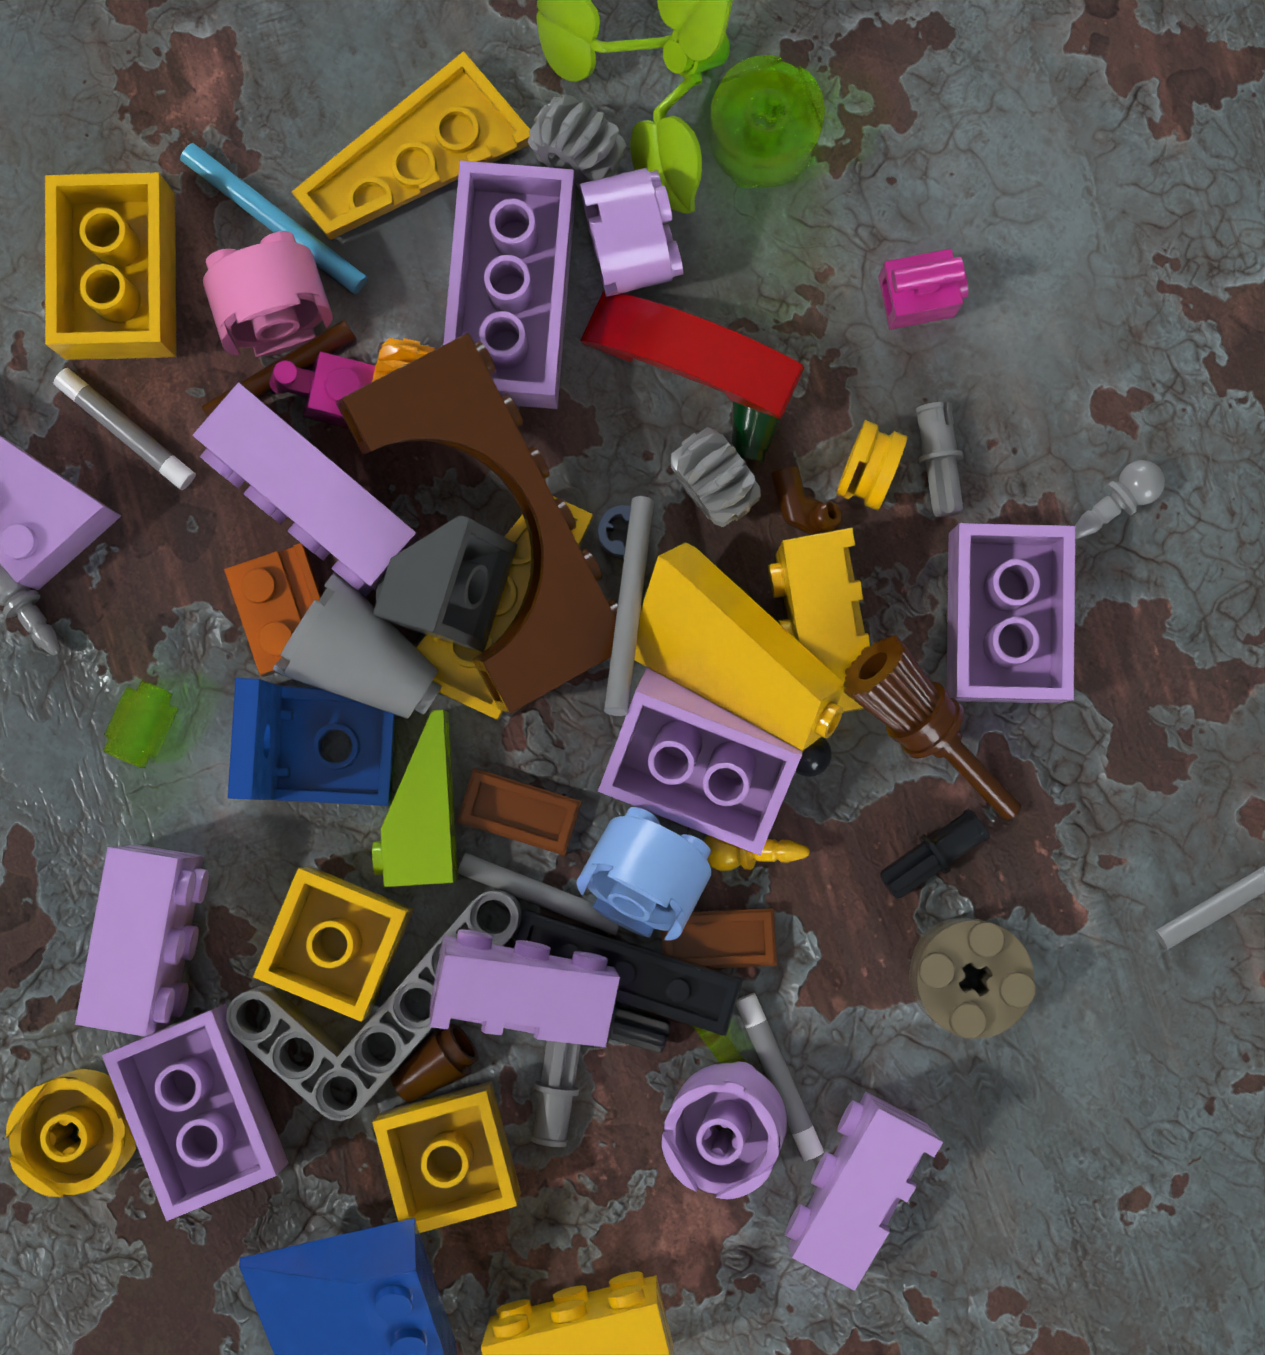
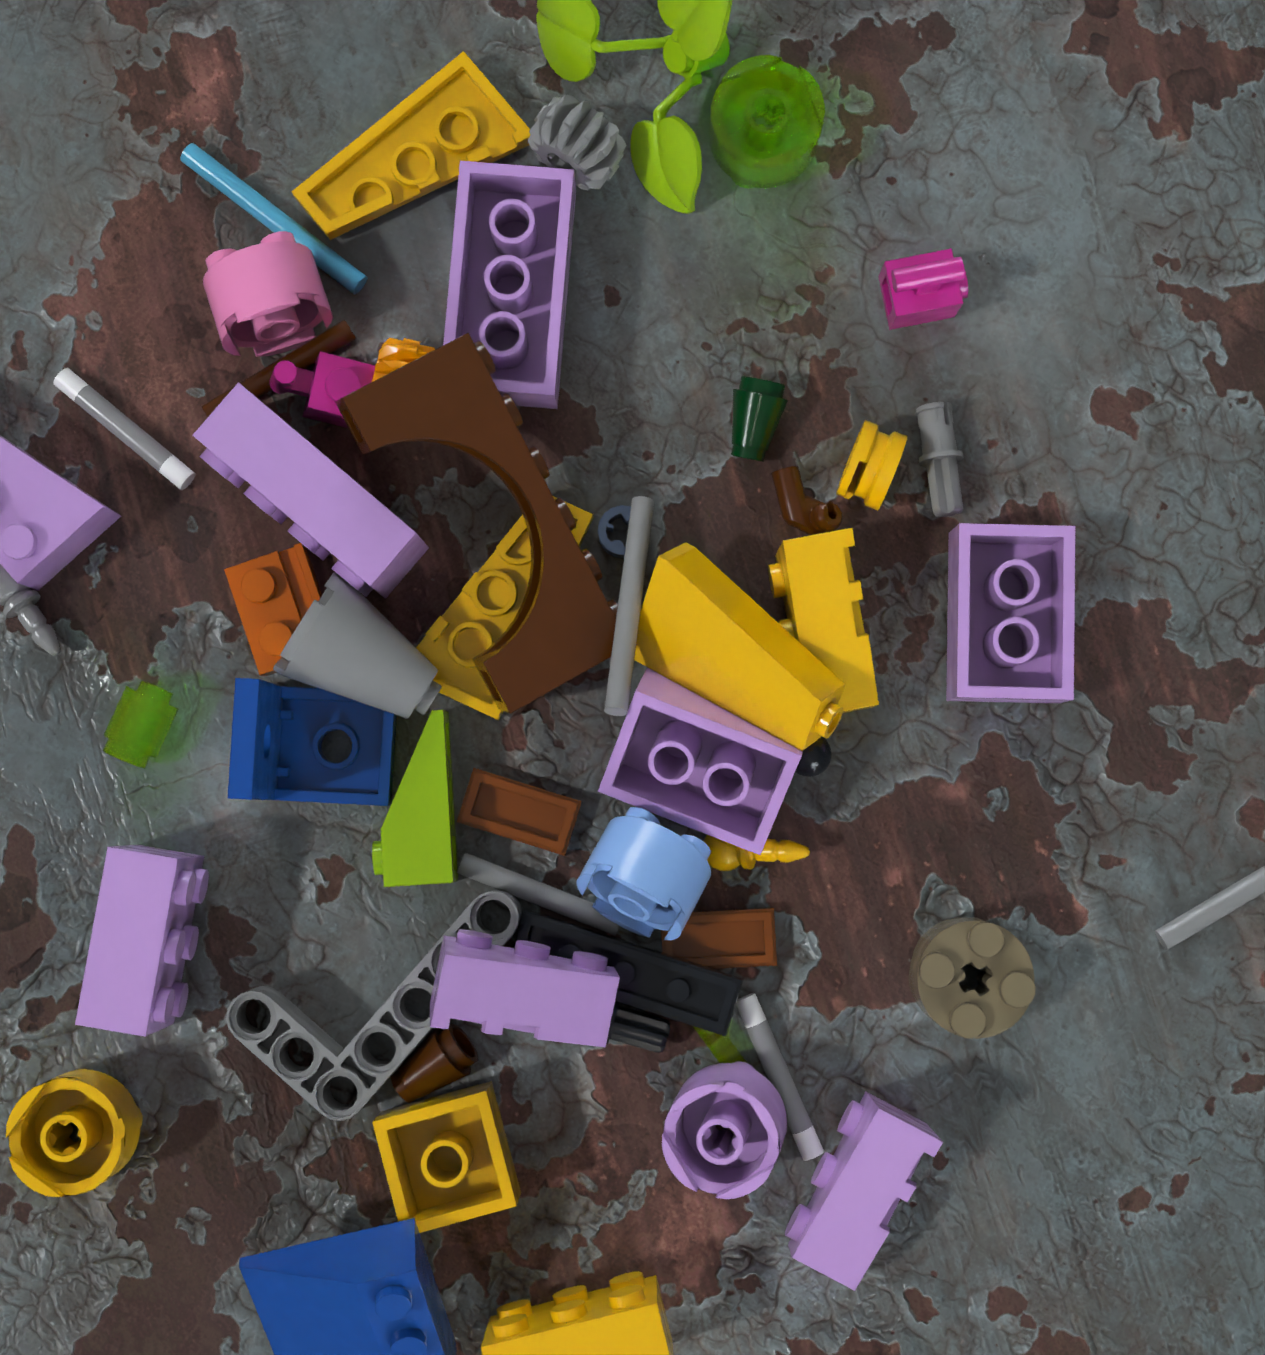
yellow brick [45,172,176,360] -> none
lavender brick [102,1004,289,1221] -> none
yellow brick [253,866,414,1022] -> none
dark grey slope [373,515,518,653] -> none
light grey axle [531,1041,580,1147] -> none
lavender brick [580,168,683,297] -> none
red slope [580,291,804,419] -> none
light grey gear [670,427,761,527] -> none
reddish brown piece [843,635,1021,820] -> none
black axle [880,808,990,899] -> none
light grey bar [1075,460,1165,539] -> none

